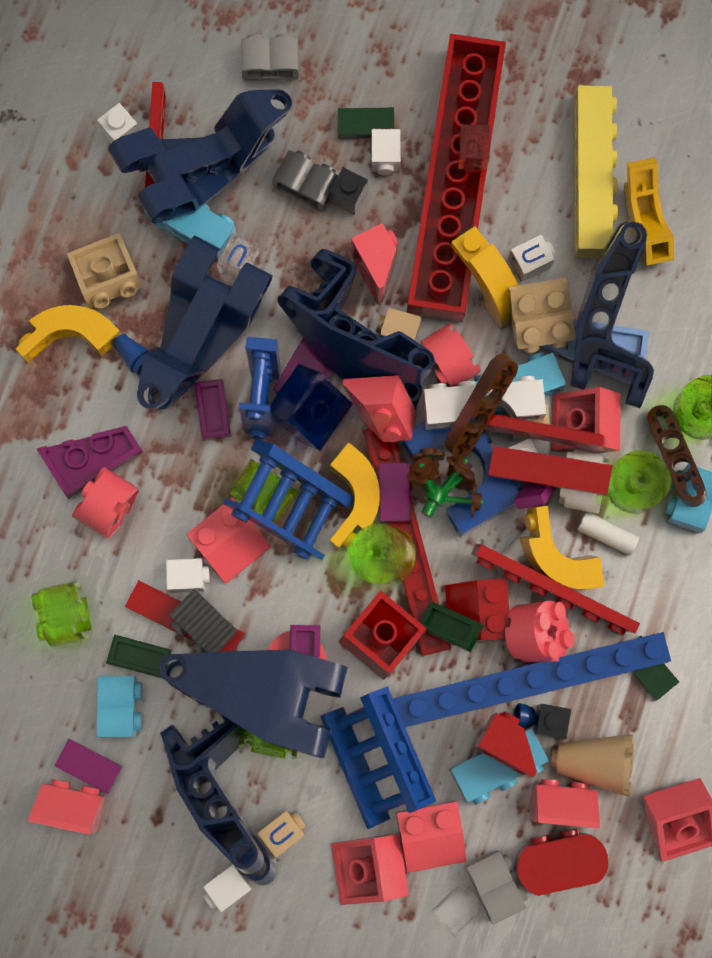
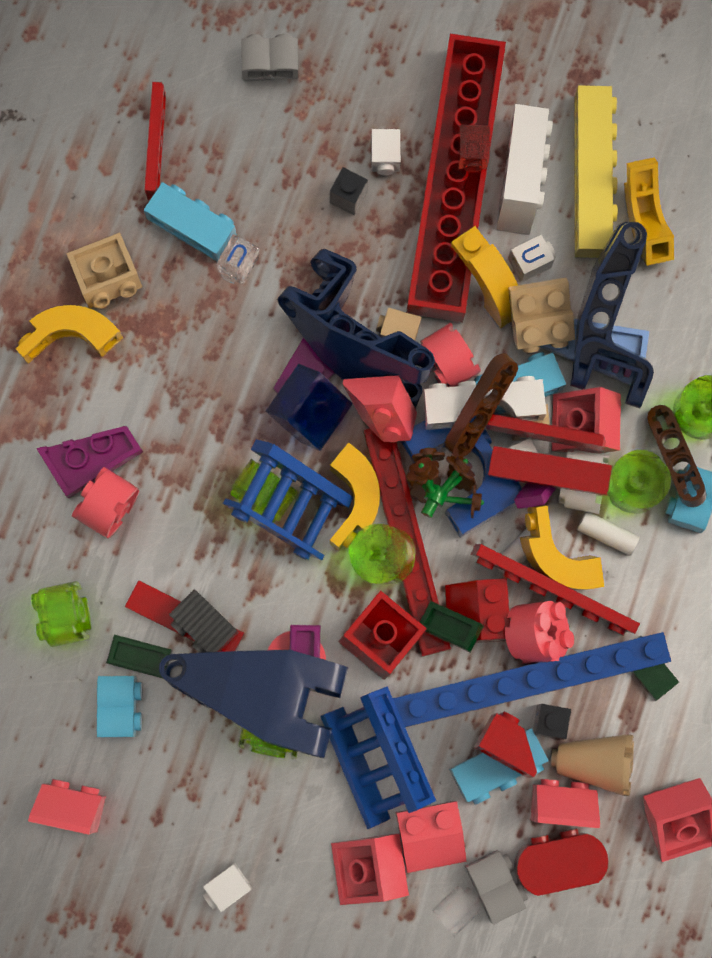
magenta tile [54,739,123,794] -> none
white brick [97,103,139,143] -> none
dark blue piece [108,89,292,223] -> none
blue cone [113,333,149,375] -> none
dark blue piece [137,235,273,410] -> none
dark blue piece [160,714,276,886] -> none
white brick [166,558,210,593] -> none
coral slope [186,497,271,584] -> none
magenta tile [194,379,231,441] -> none
blue fence [239,337,281,439] -> none
tan brick [257,810,306,858] -> none
dark grey brick [272,150,338,212] -> none
dark green tile [338,107,394,139] -> none
coral slope [351,223,398,305] -> none
magenta tile [379,462,410,523] -> none
blue hinge [513,703,537,728] -> none
none -> white wedge [496,104,553,235]

